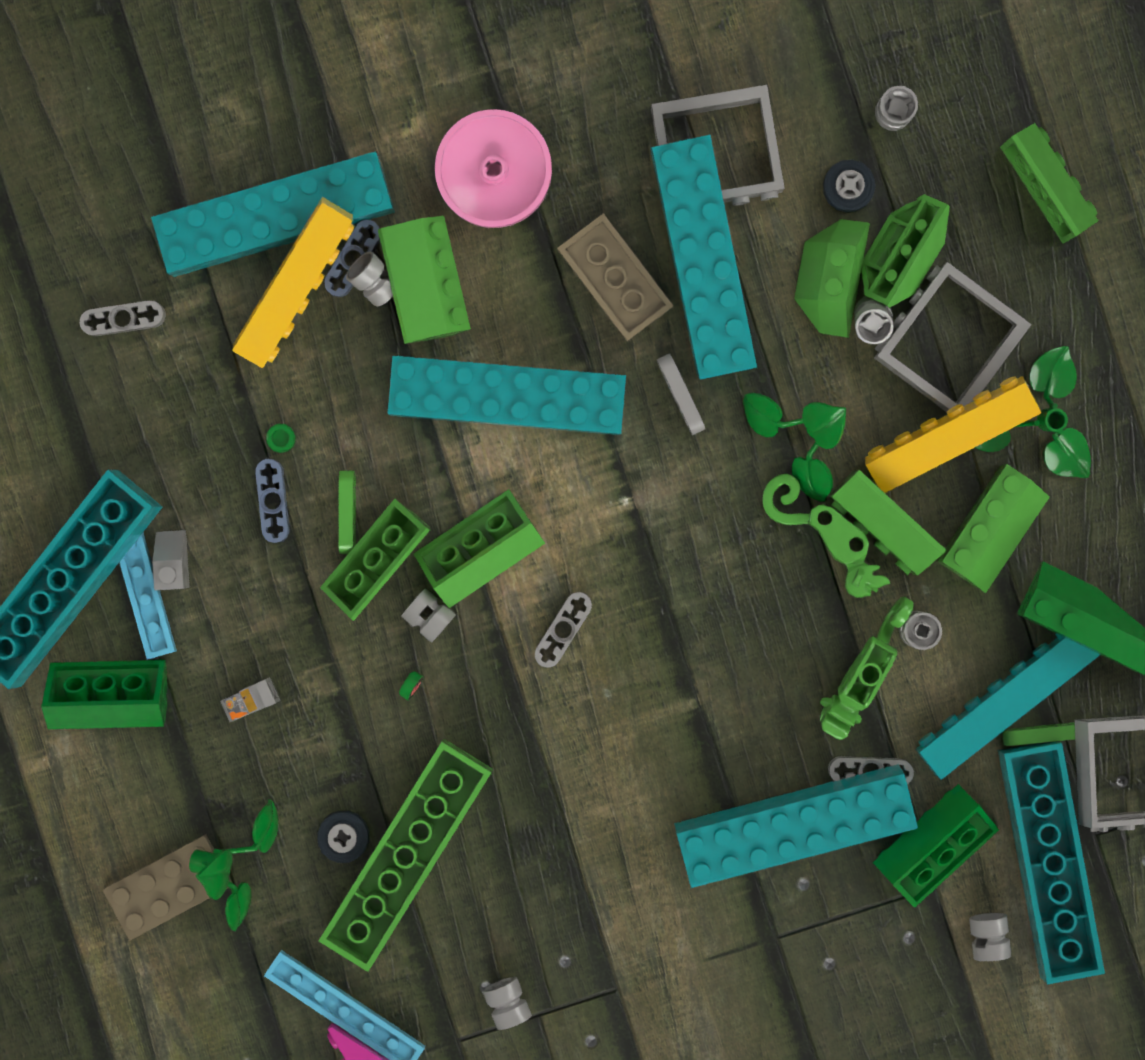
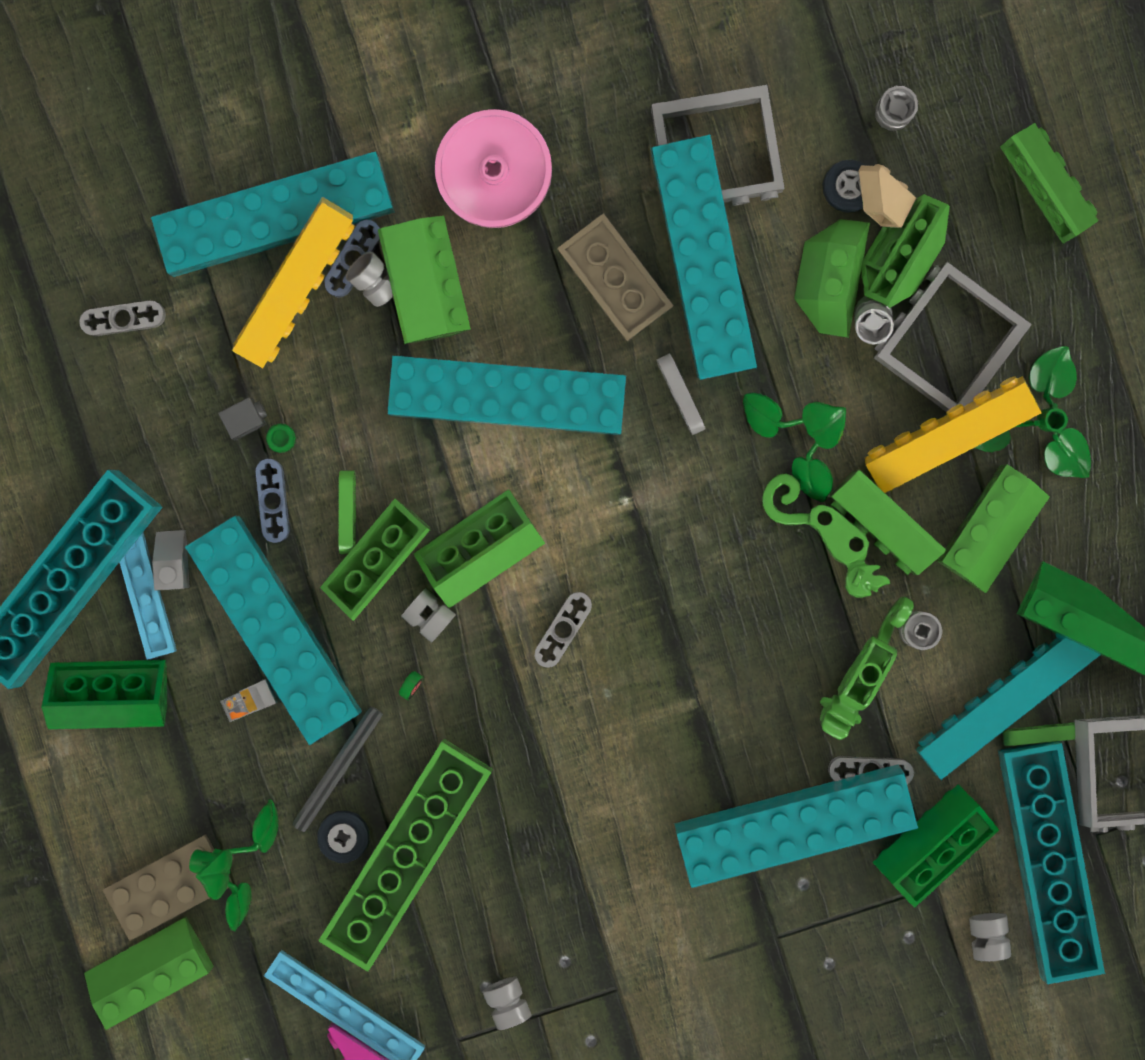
none -> bright green slope [84,917,214,1030]
none -> teal brick [185,516,362,745]
none -> dark grey brick [218,397,267,440]
none -> dark grey axle [292,706,383,832]
none -> tan slope [859,164,916,228]

